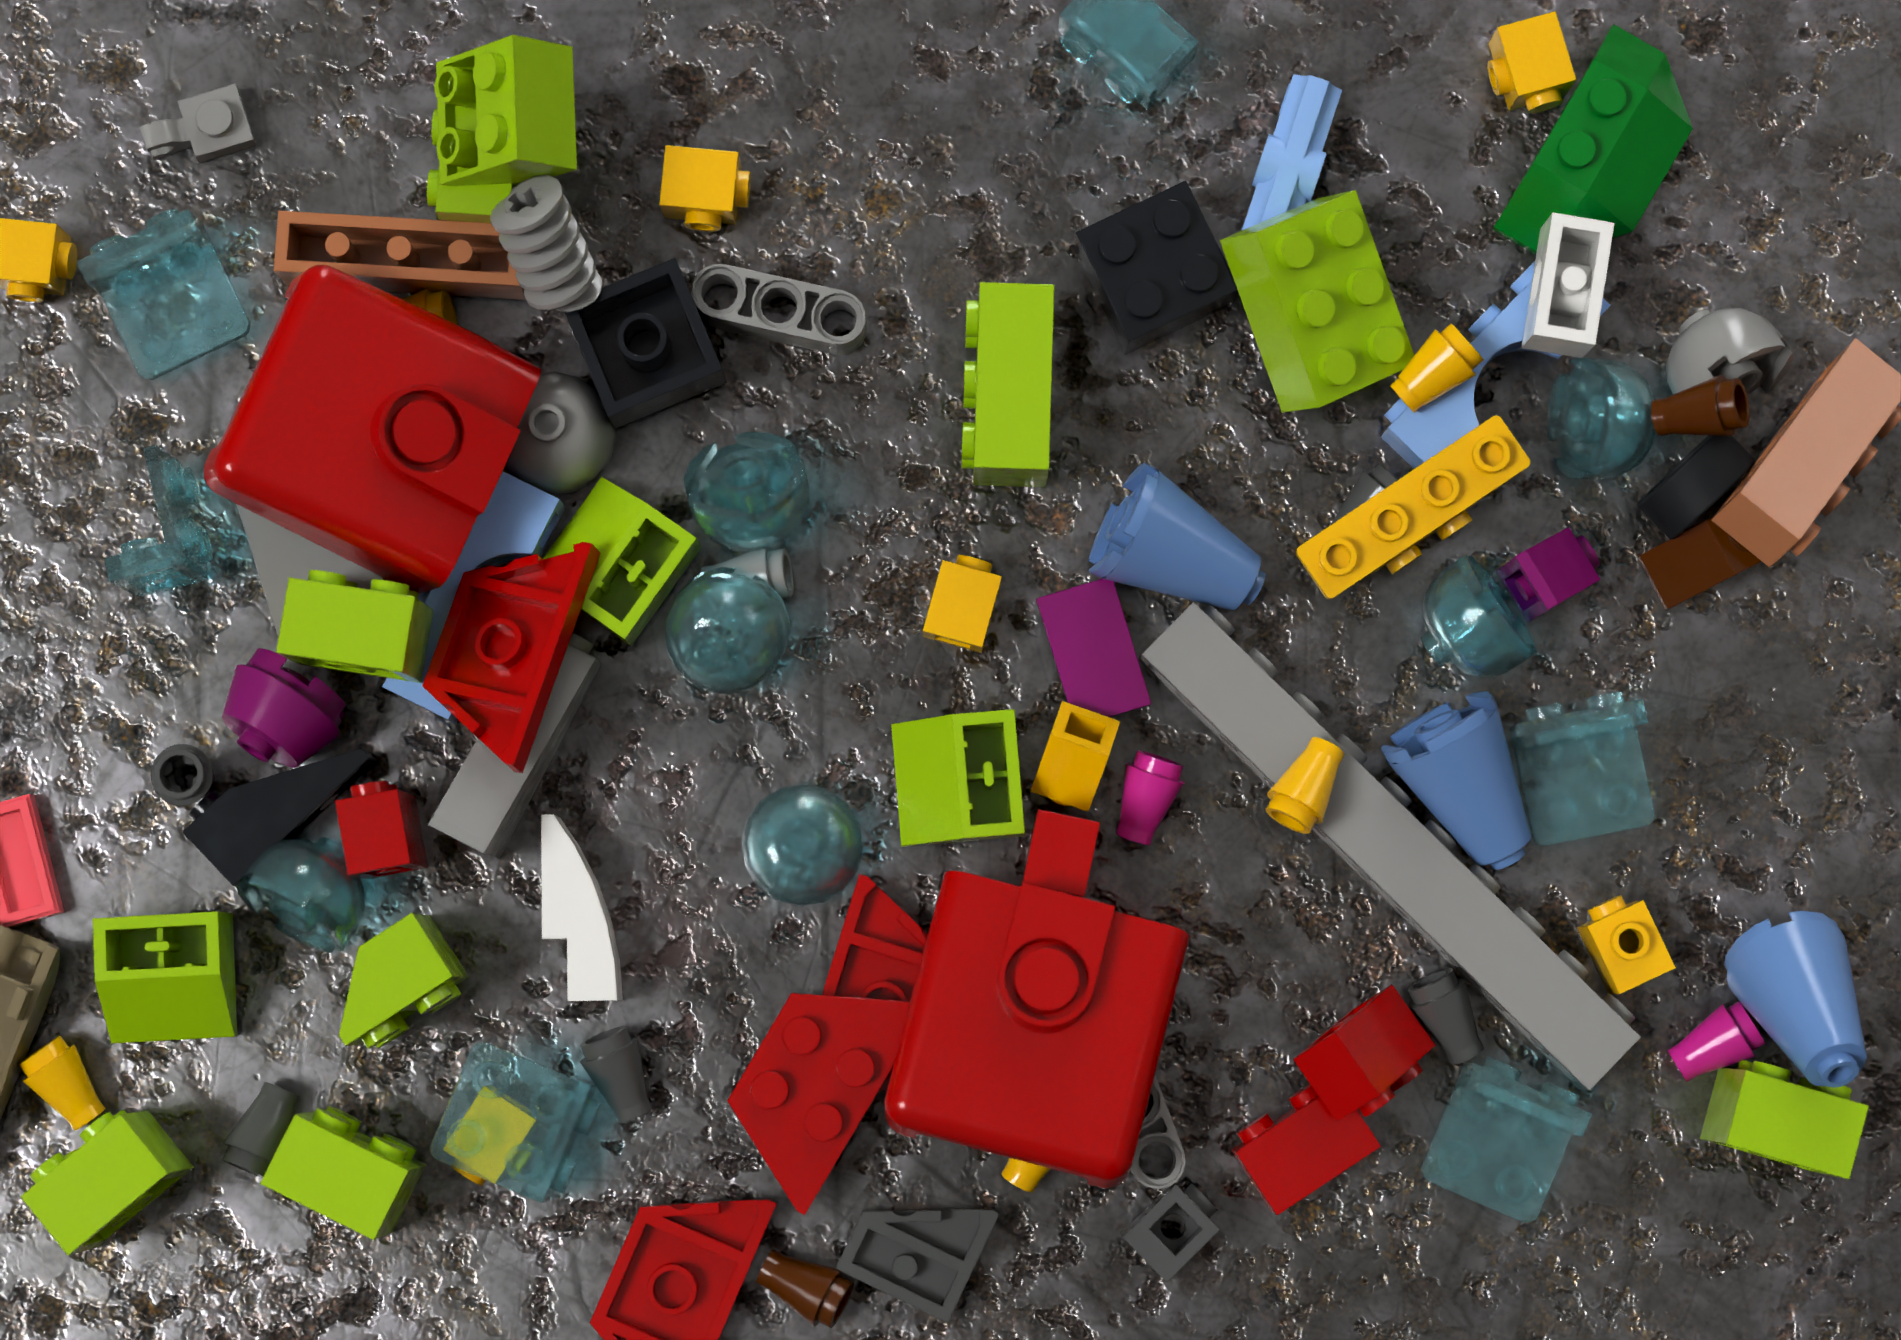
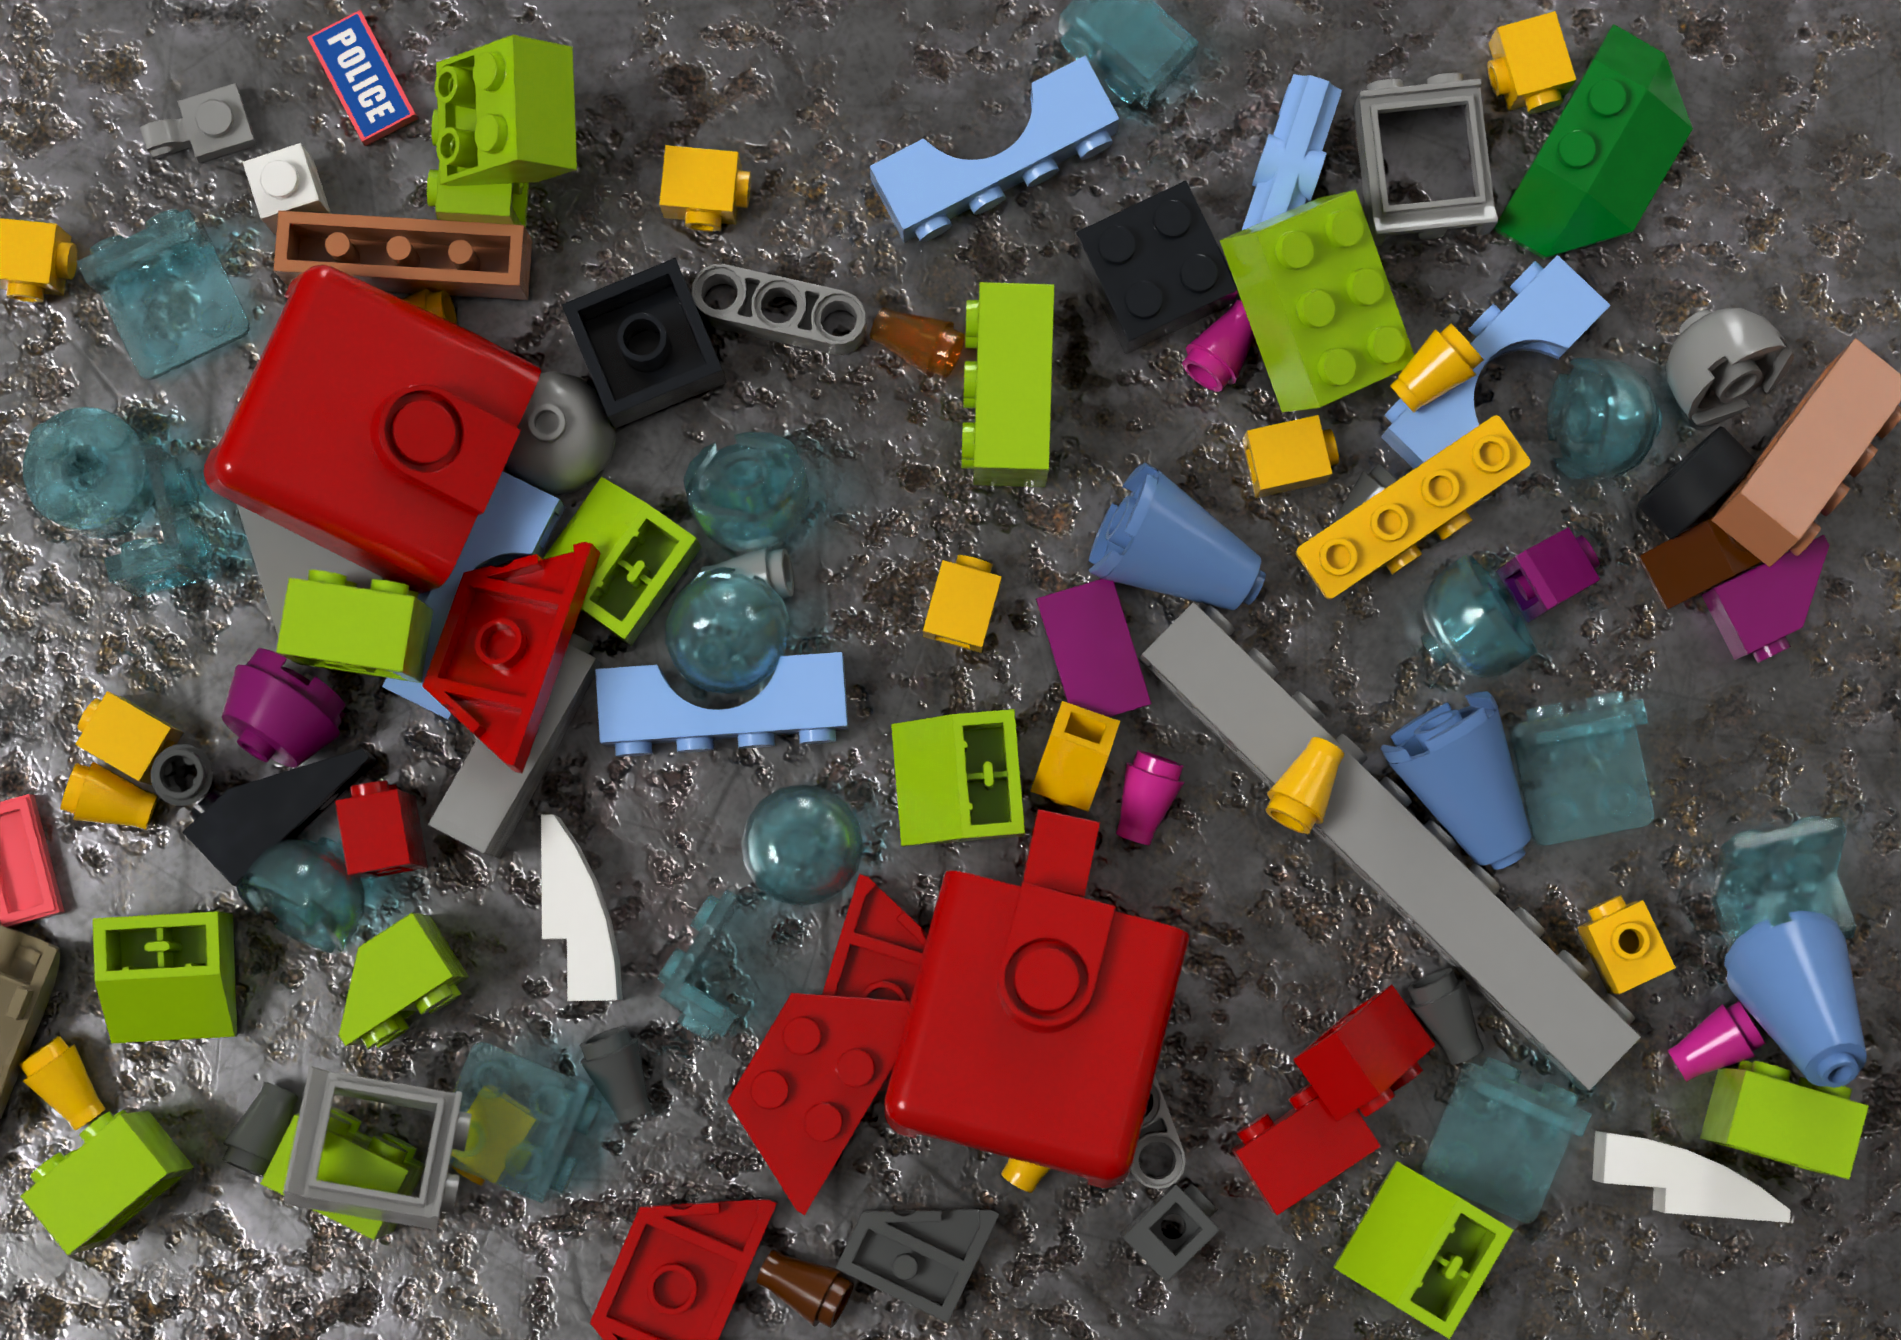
light grey piece [490,175,603,312] -> none
white brick [1521,213,1615,358] -> none
reddish brown cone [1651,375,1750,436] -> none
none -> clear light blue brick [23,407,162,539]
none -> yellow cone [60,762,158,830]
none -> yellow brick [75,691,184,785]
none -> white brick [242,143,331,235]
none -> light grey window [283,1066,472,1230]
none -> tile [307,10,418,146]
none -> light blue arch [595,652,849,757]
none -> clear light blue bracket [657,889,743,1041]
none -> light blue arch [869,55,1119,243]
none -> clear orange cone [870,307,965,378]
none -> dark pink cone [1182,300,1255,392]
none -> yellow brick [1242,415,1339,498]
none -> lime slope [1333,1161,1514,1339]
none -> light grey window [1353,73,1498,246]
none -> white slope [1592,1131,1791,1223]
none -> magenta slope [1702,535,1830,663]
none -> clear light blue bracket [1711,816,1856,950]

